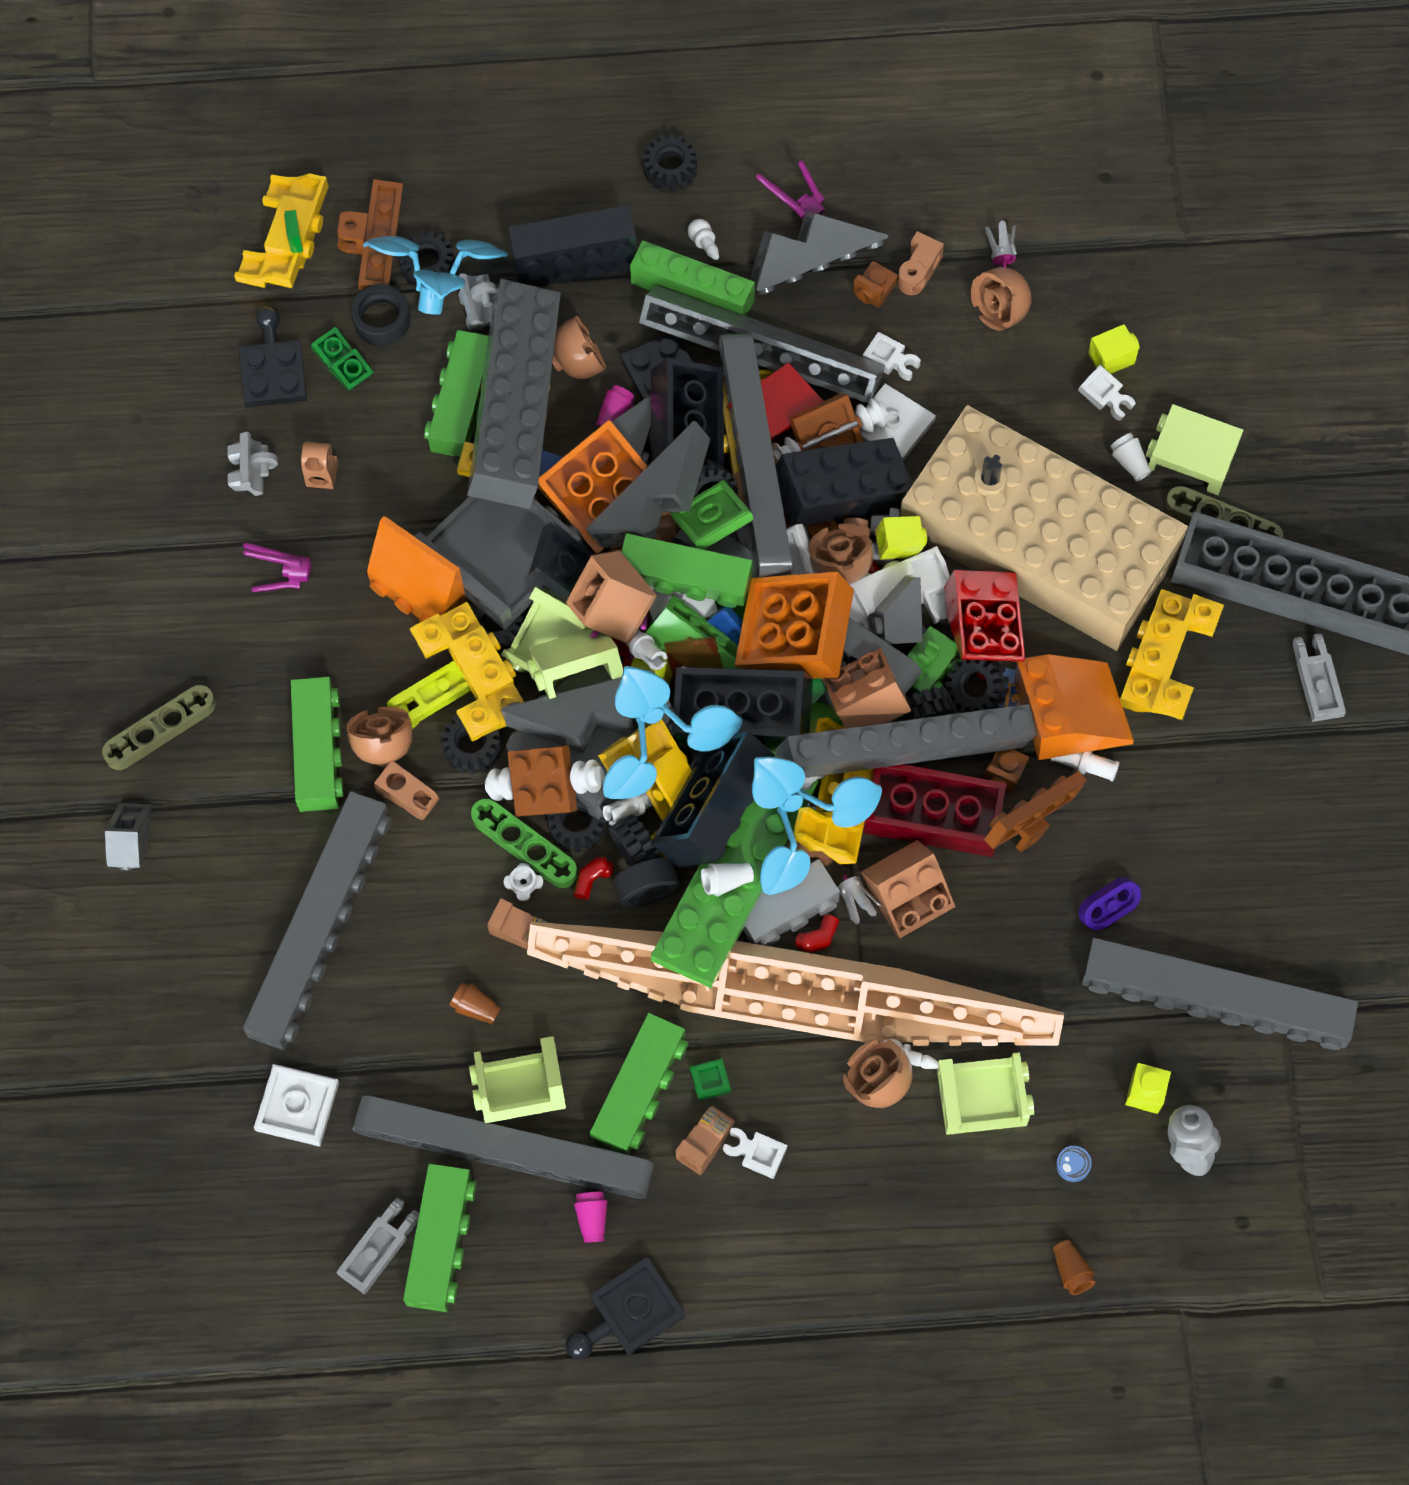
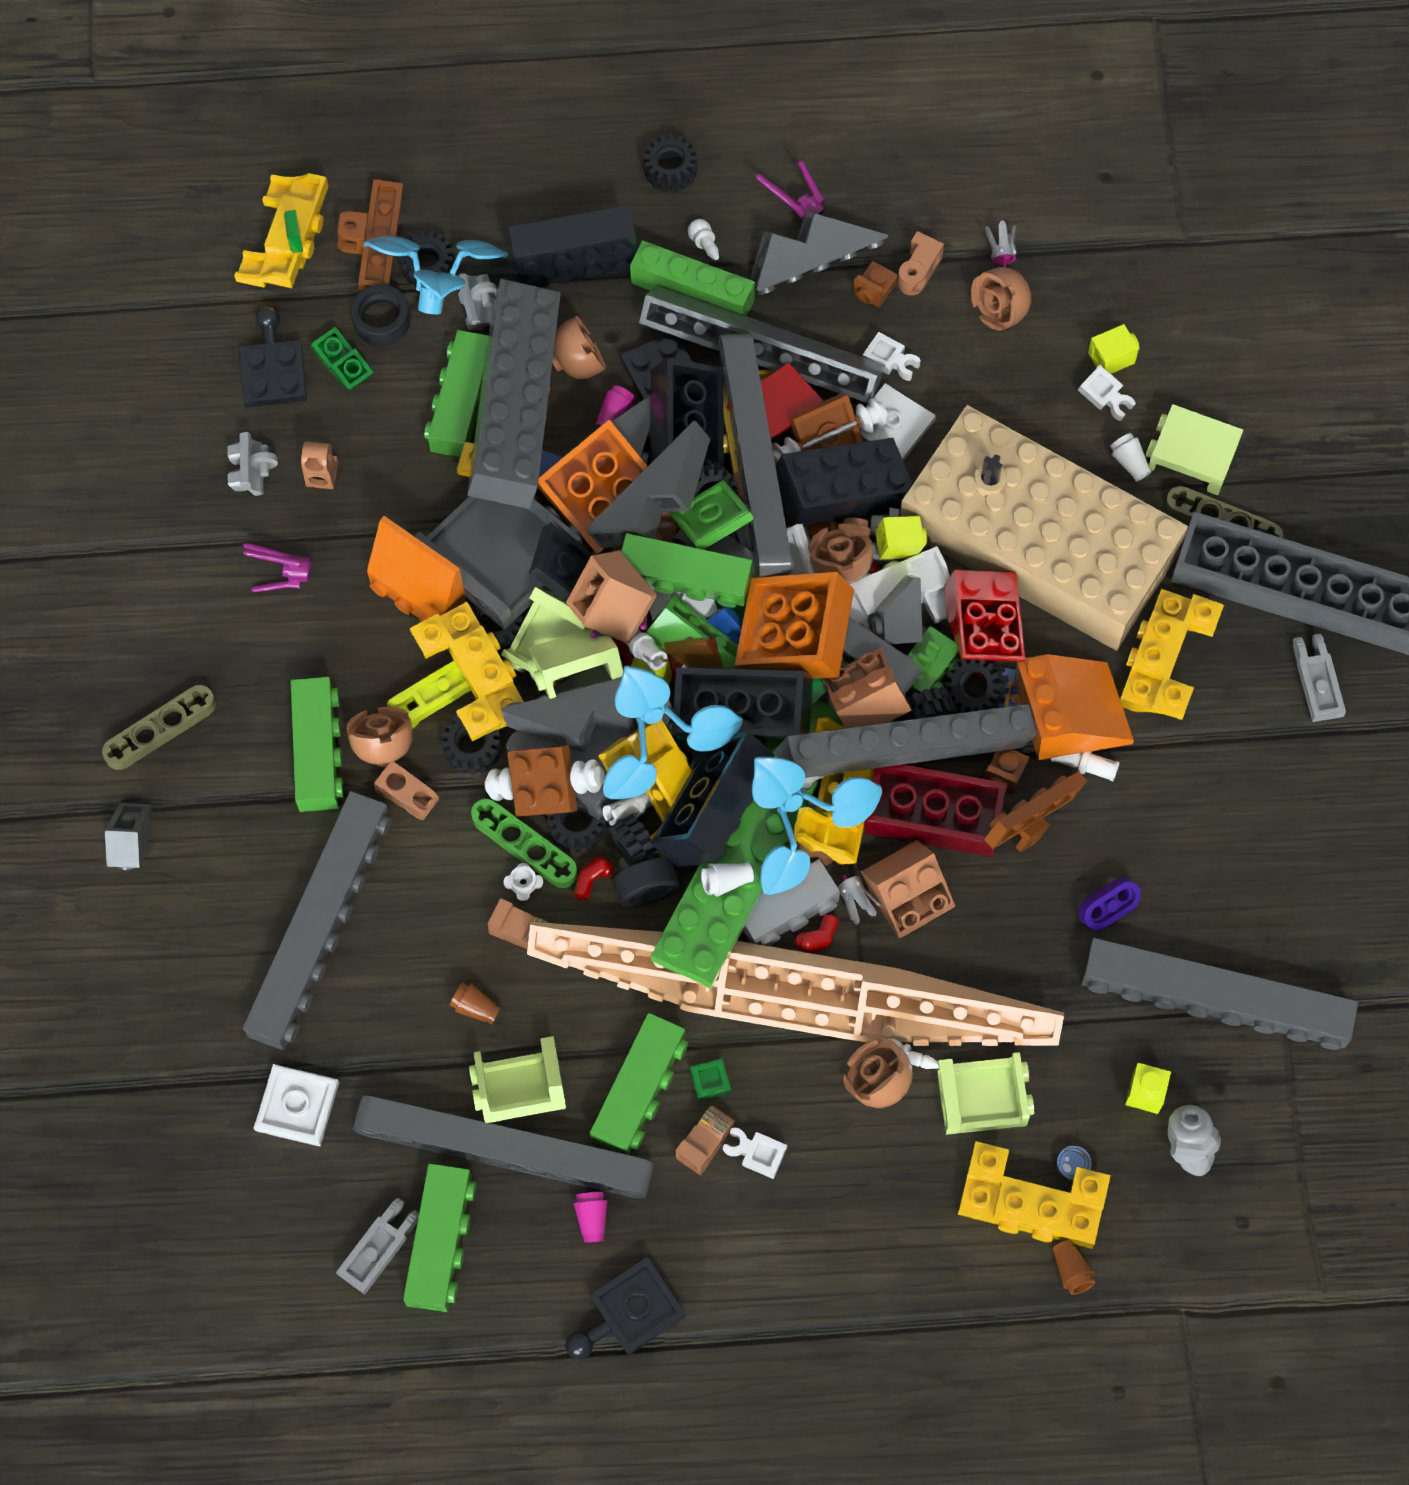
none -> yellow bracket [958,1141,1111,1249]

